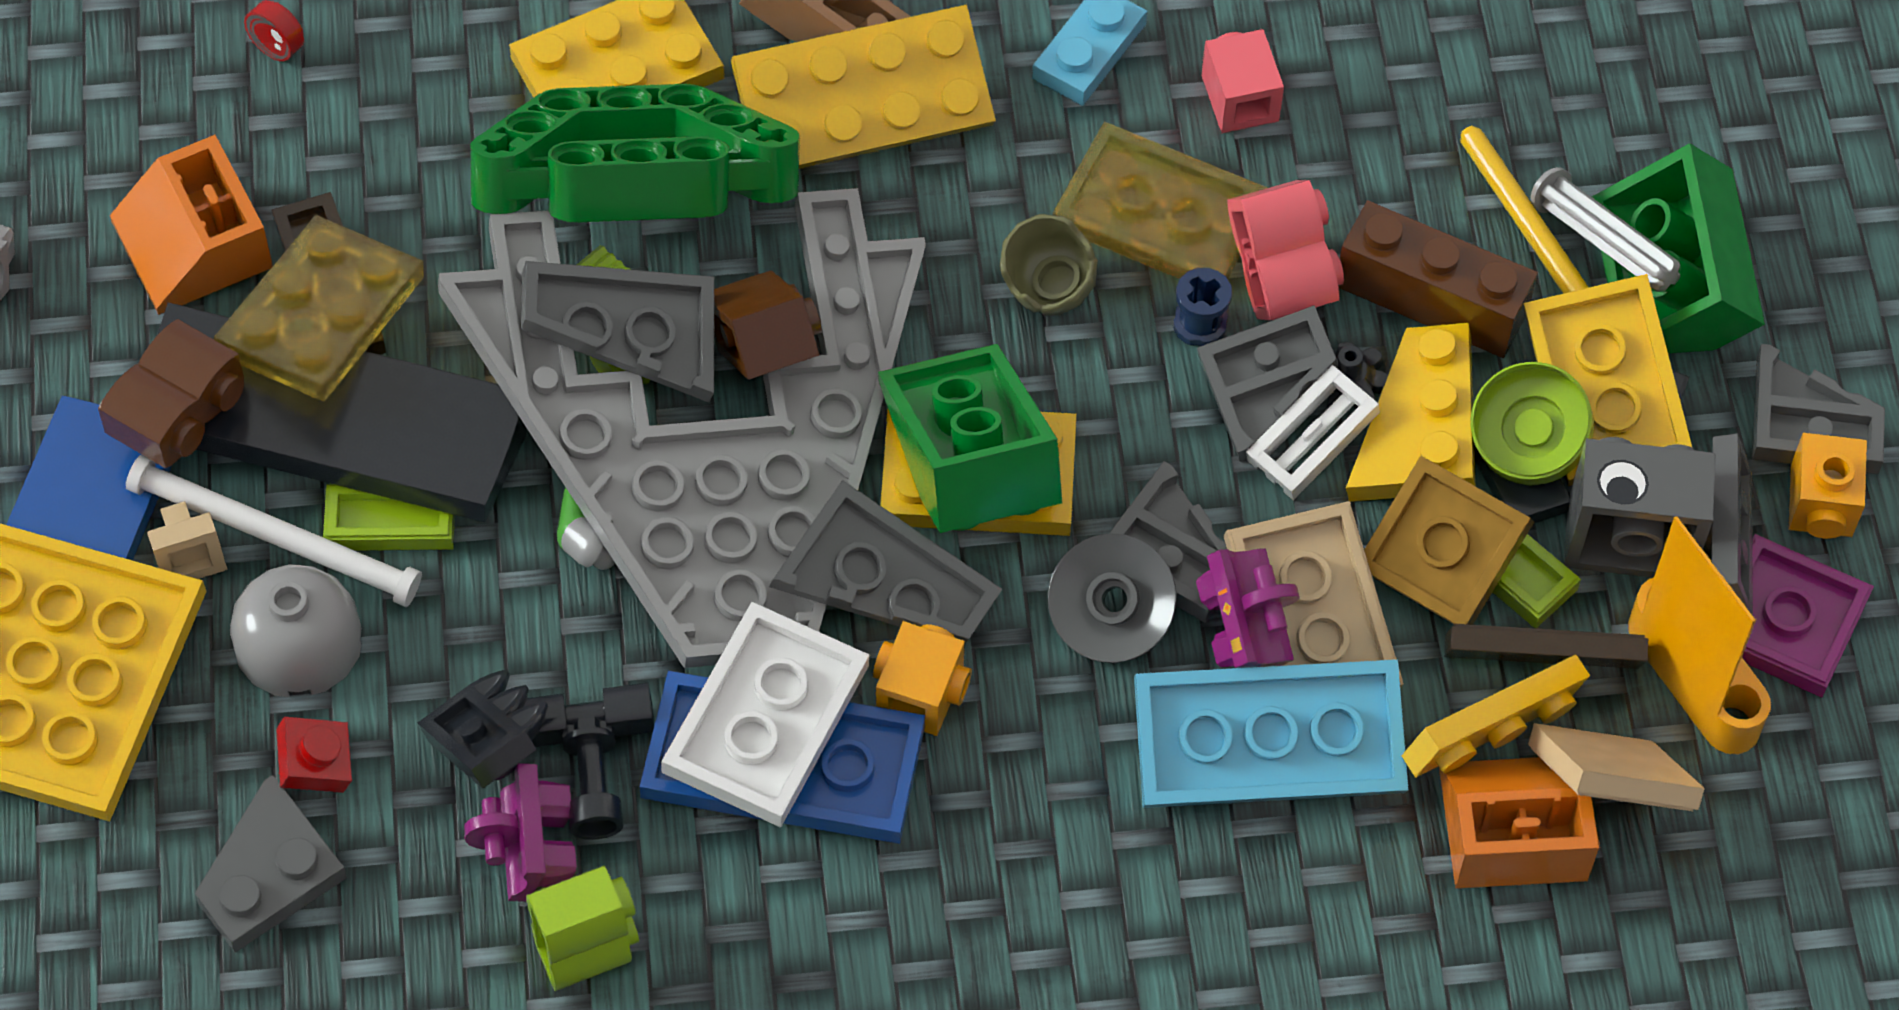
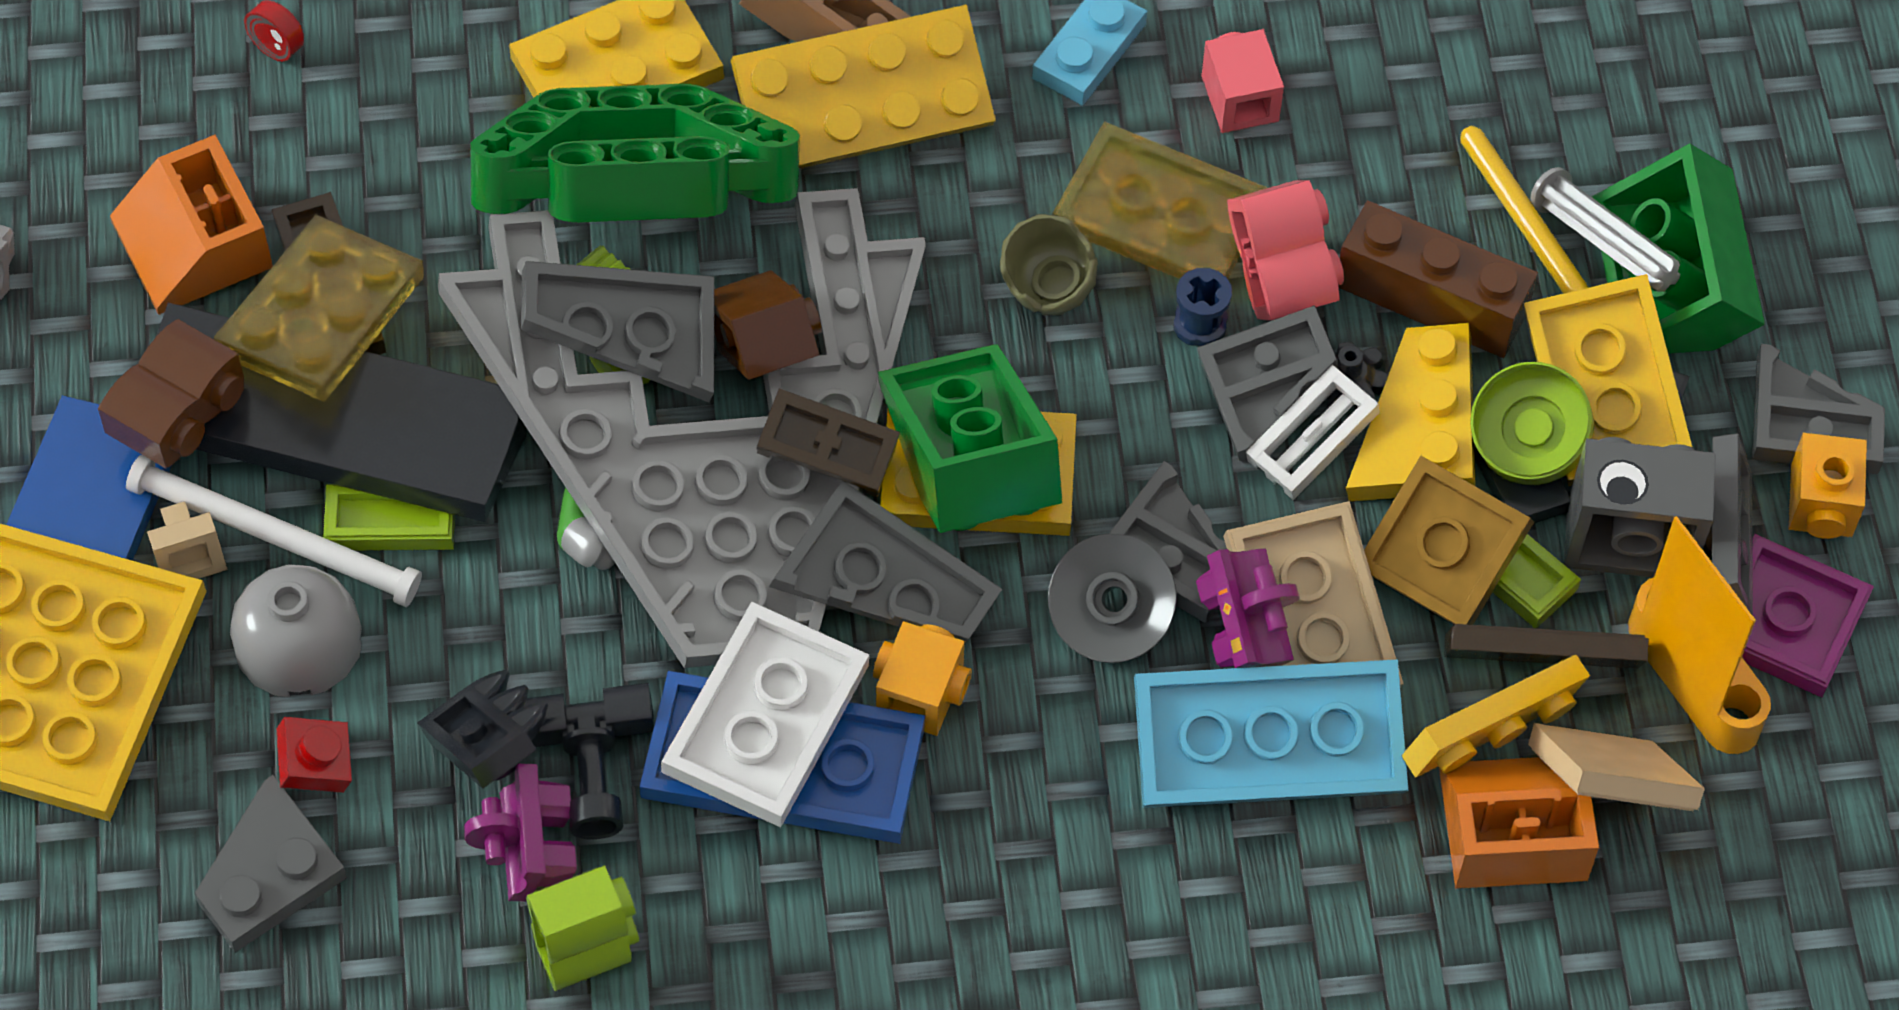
none -> dark brown hinge [756,388,900,497]

